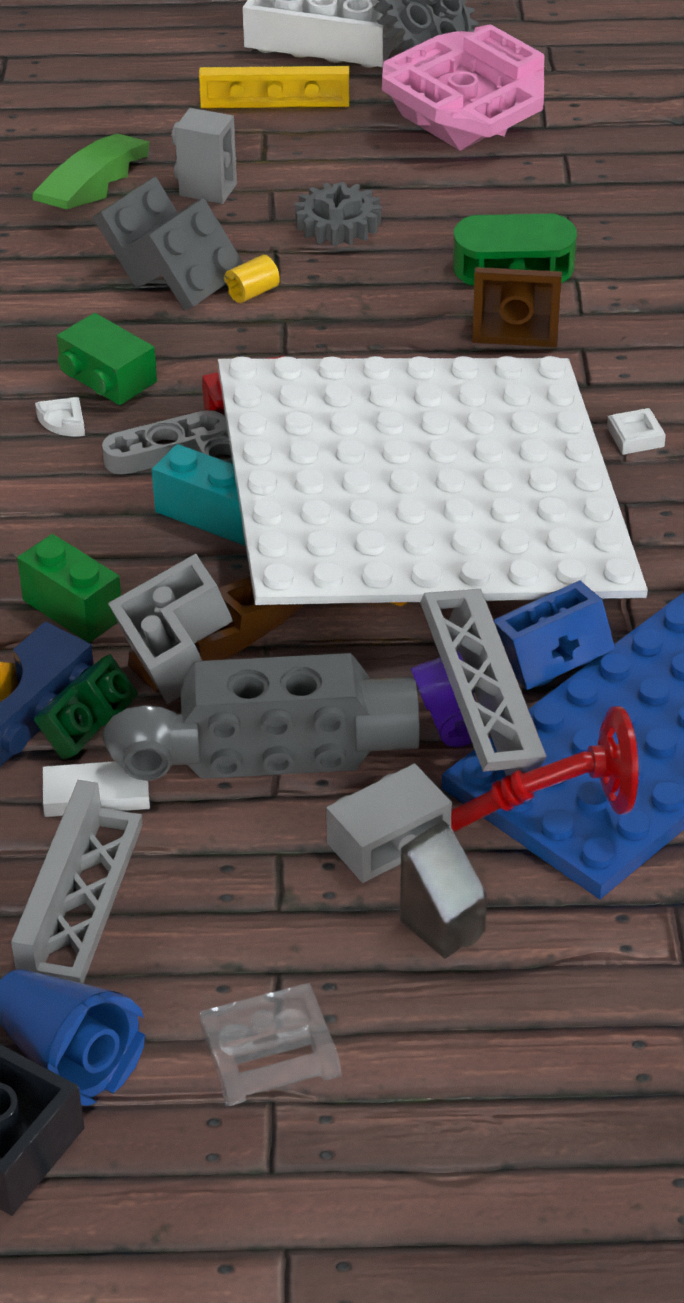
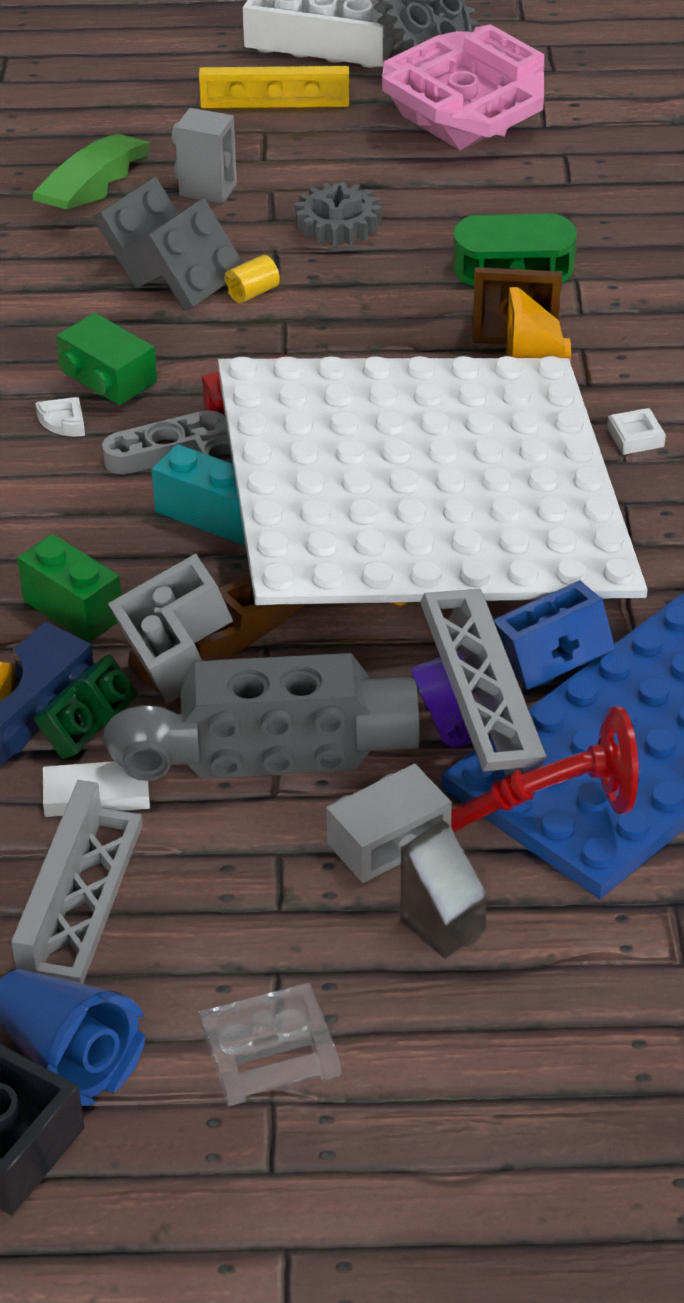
none -> light orange slope [506,287,571,363]

